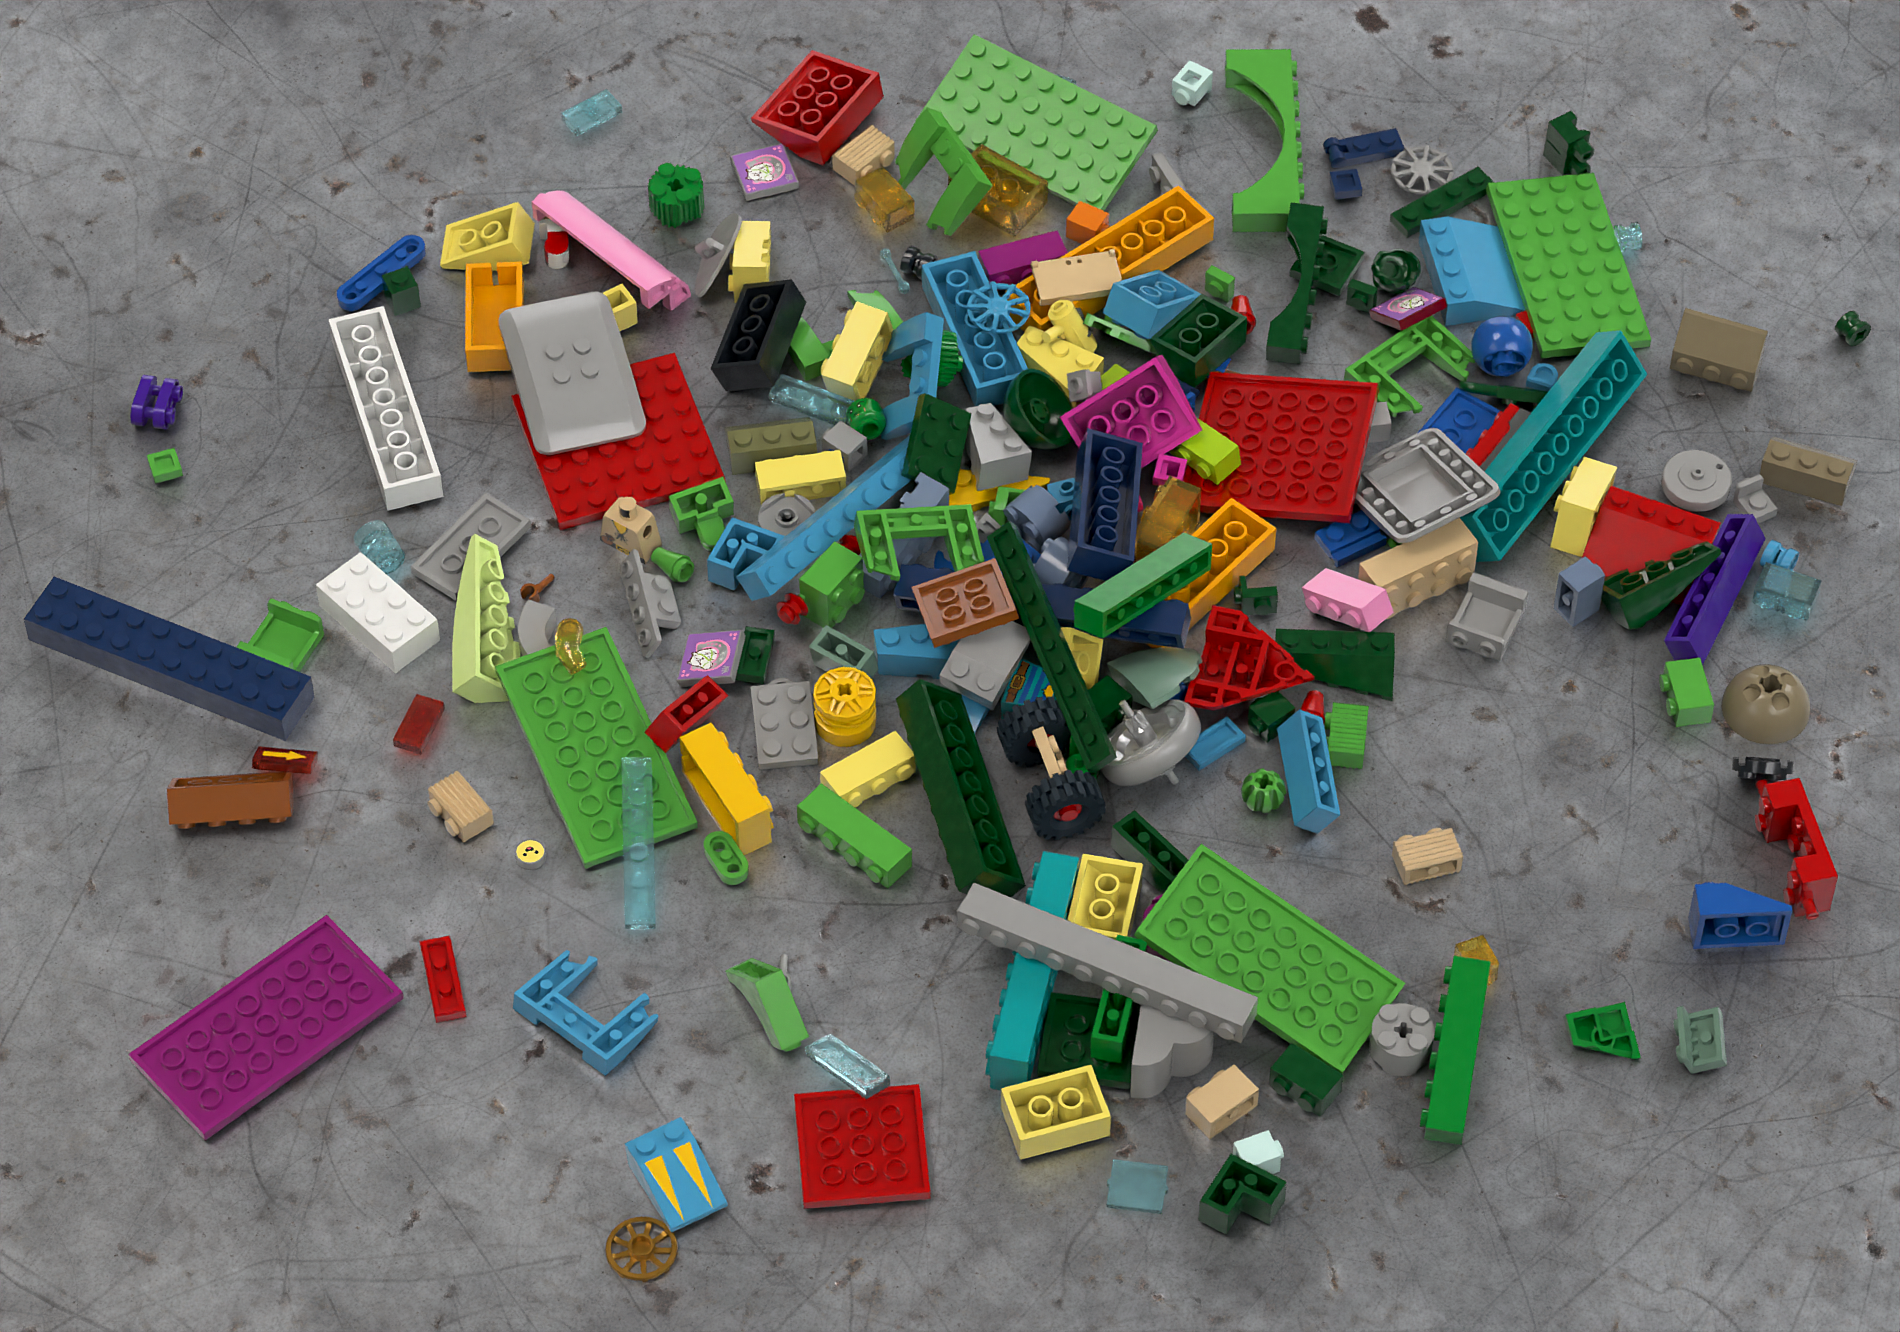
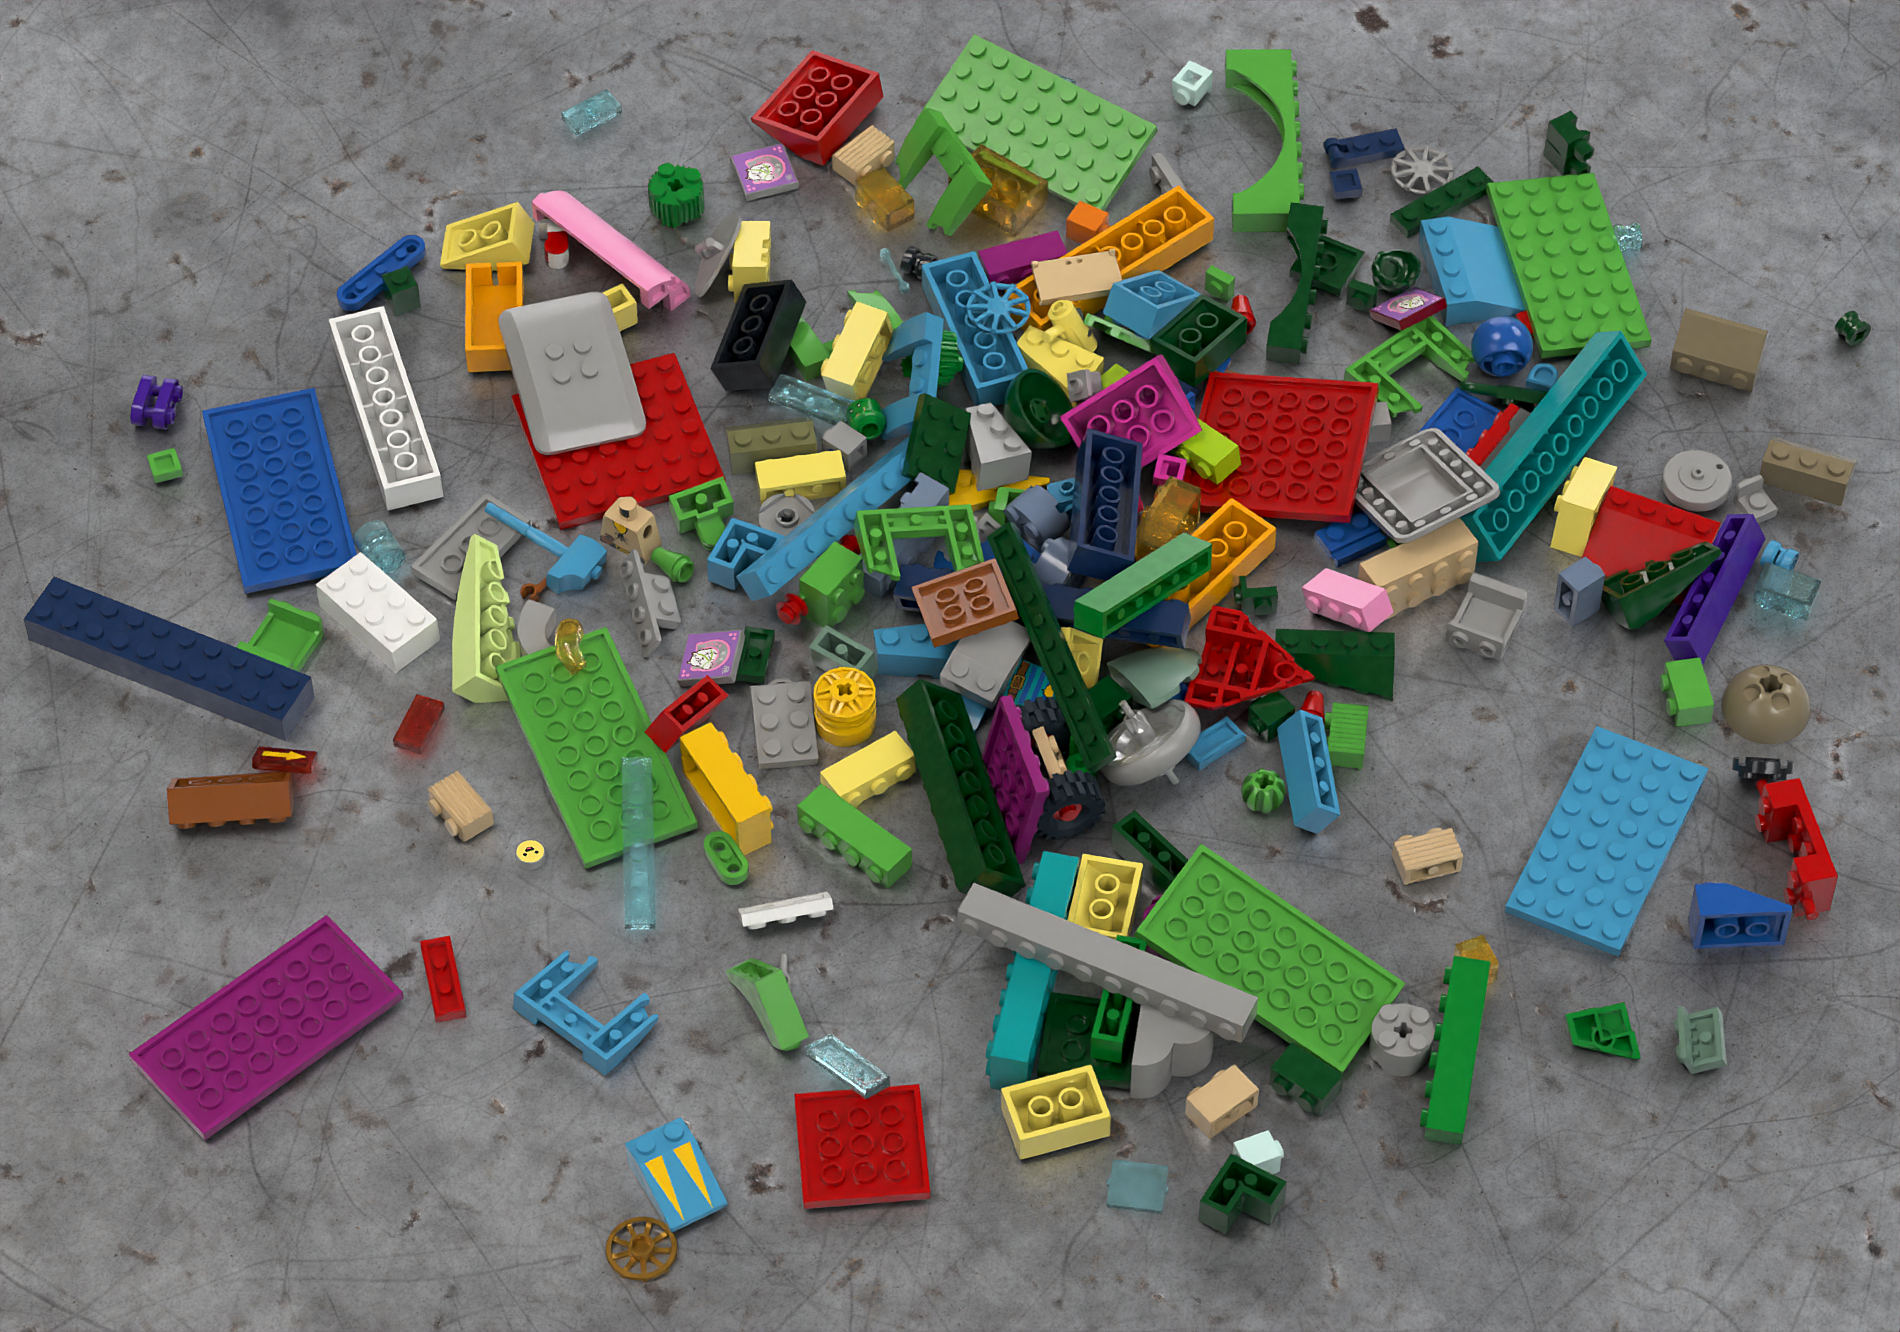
none -> blue plate [202,388,357,594]
none -> dark azure piece [484,502,607,594]
none -> white plate [738,892,833,929]
none -> magenta plate [982,695,1049,865]
none -> dark azure plate [1505,726,1709,957]

